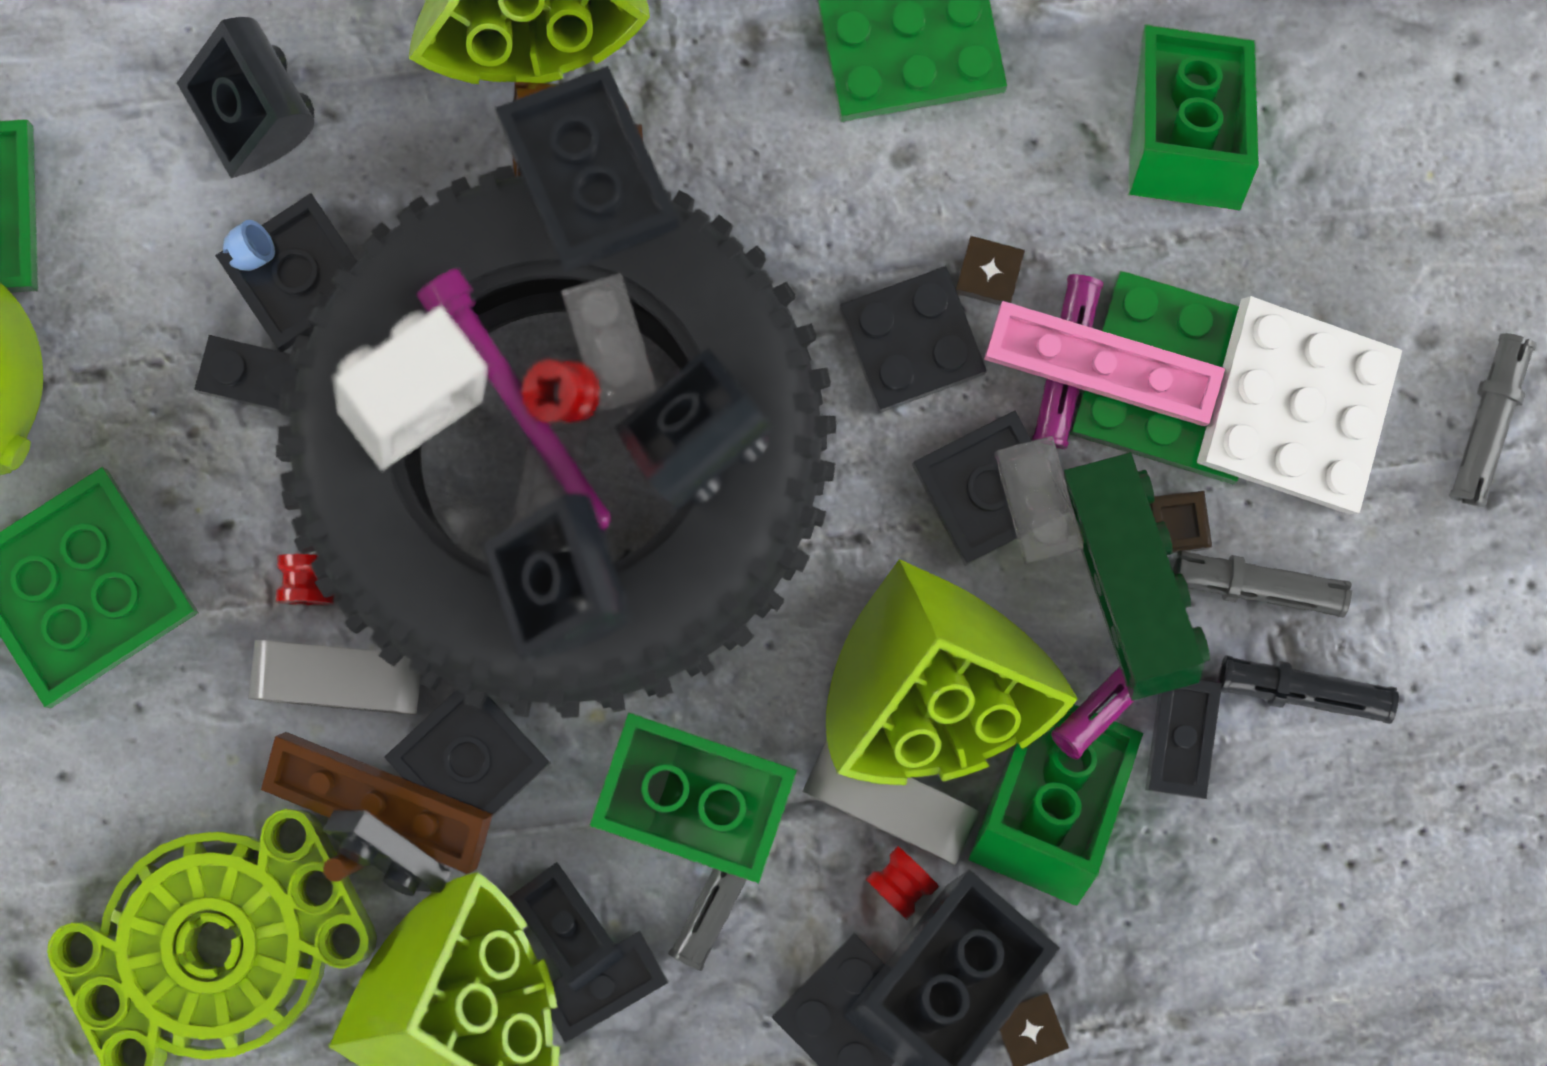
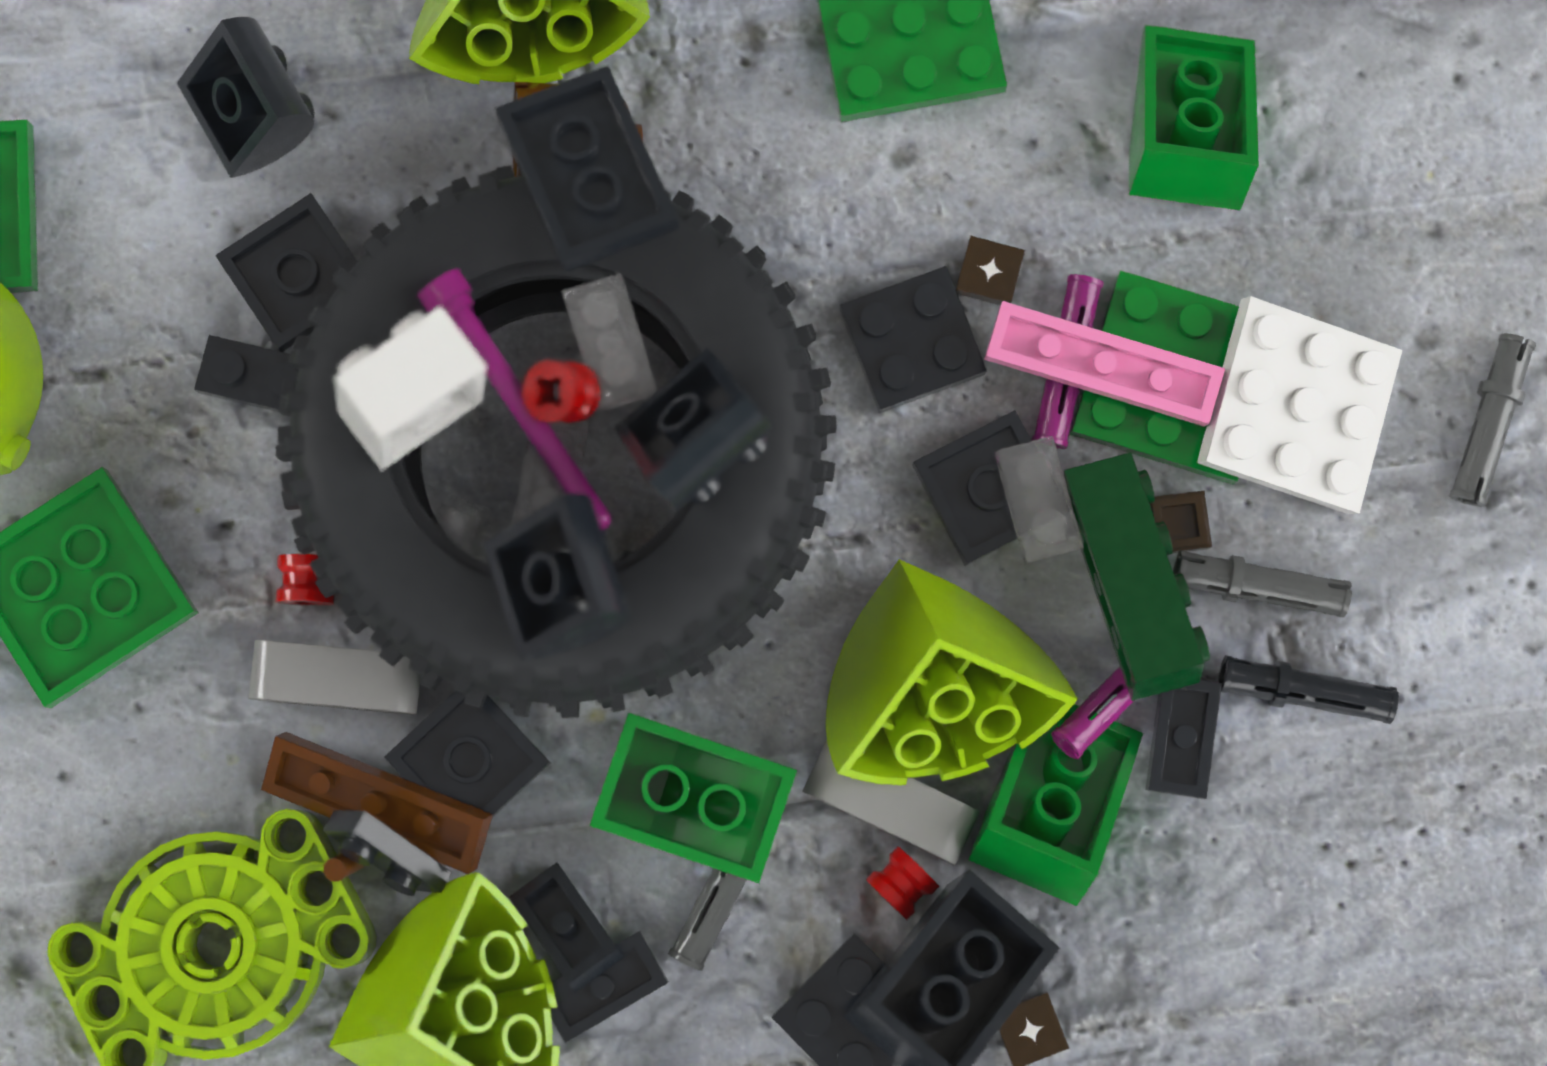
light blue hinge [222,220,275,271] -> none

